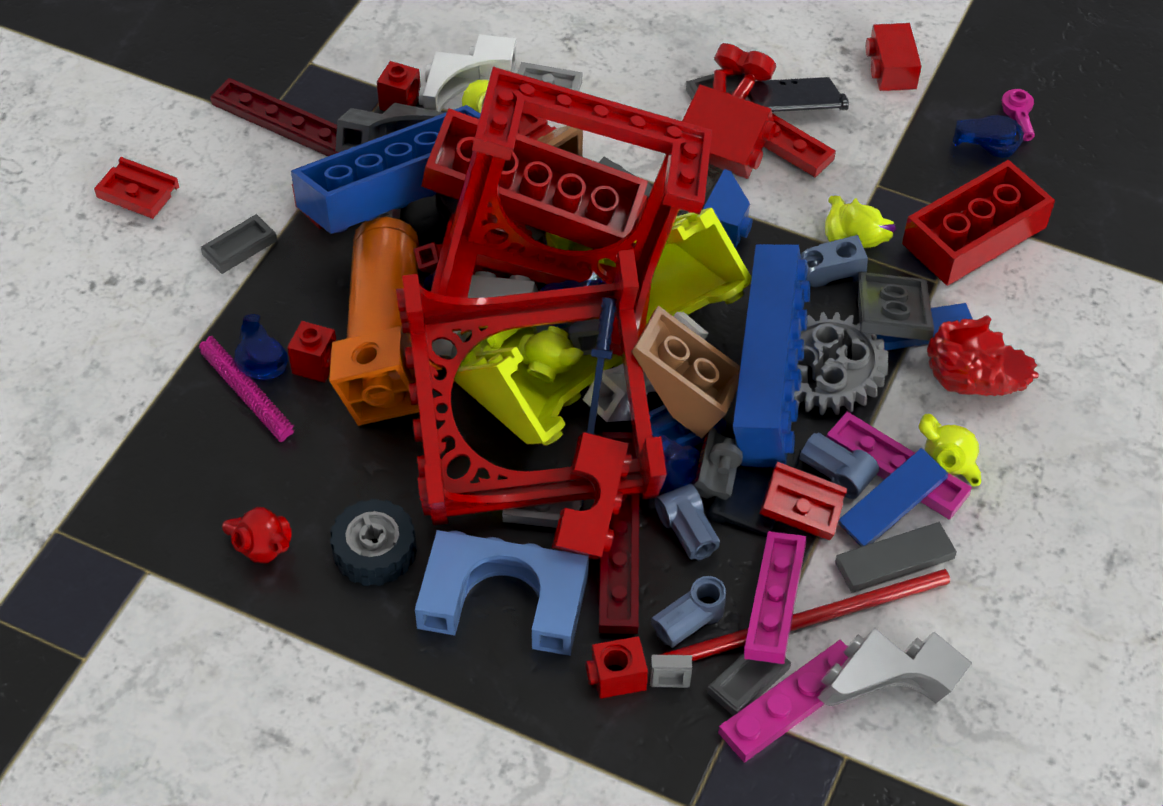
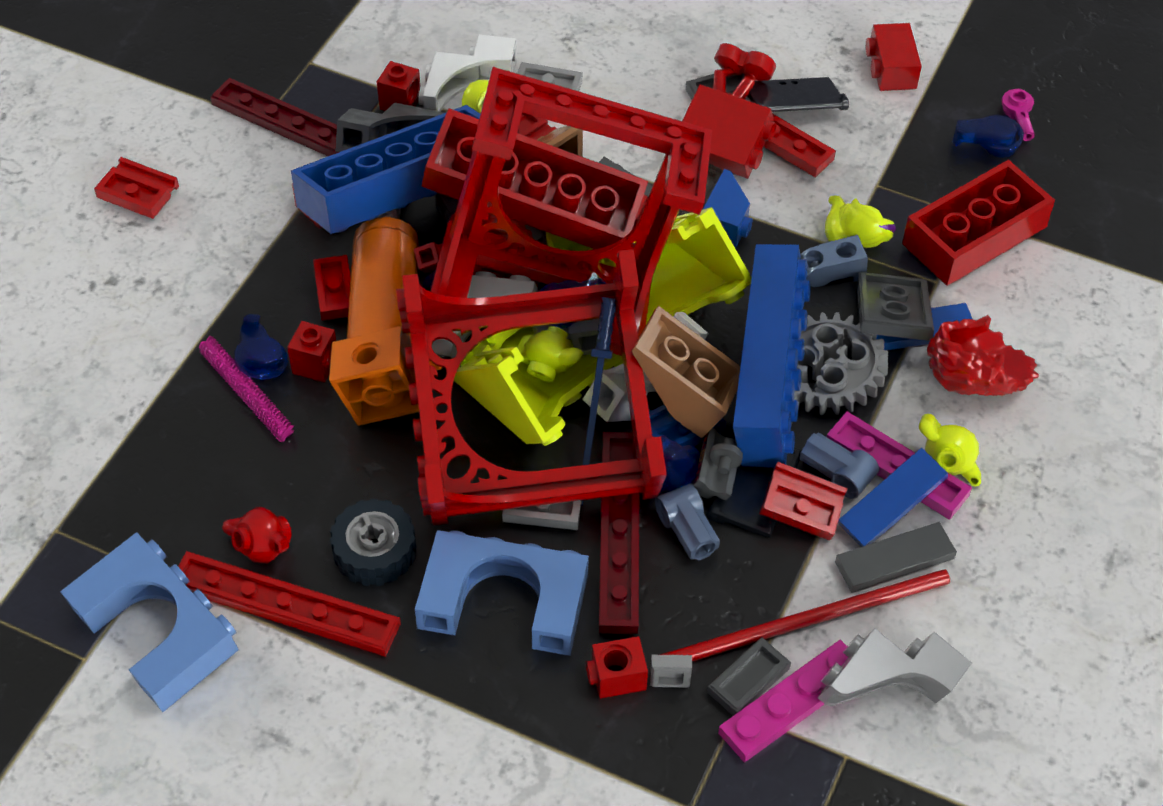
dark grey tile [201,214,277,274] -> none
red arch [552,432,632,559] -> none
sand blue piece [651,576,726,648] -> none
dark pink plate [744,531,806,664] -> none
none -> medium blue arch [60,532,239,712]
none -> red tile [178,551,401,657]
none -> red plate [313,255,351,321]

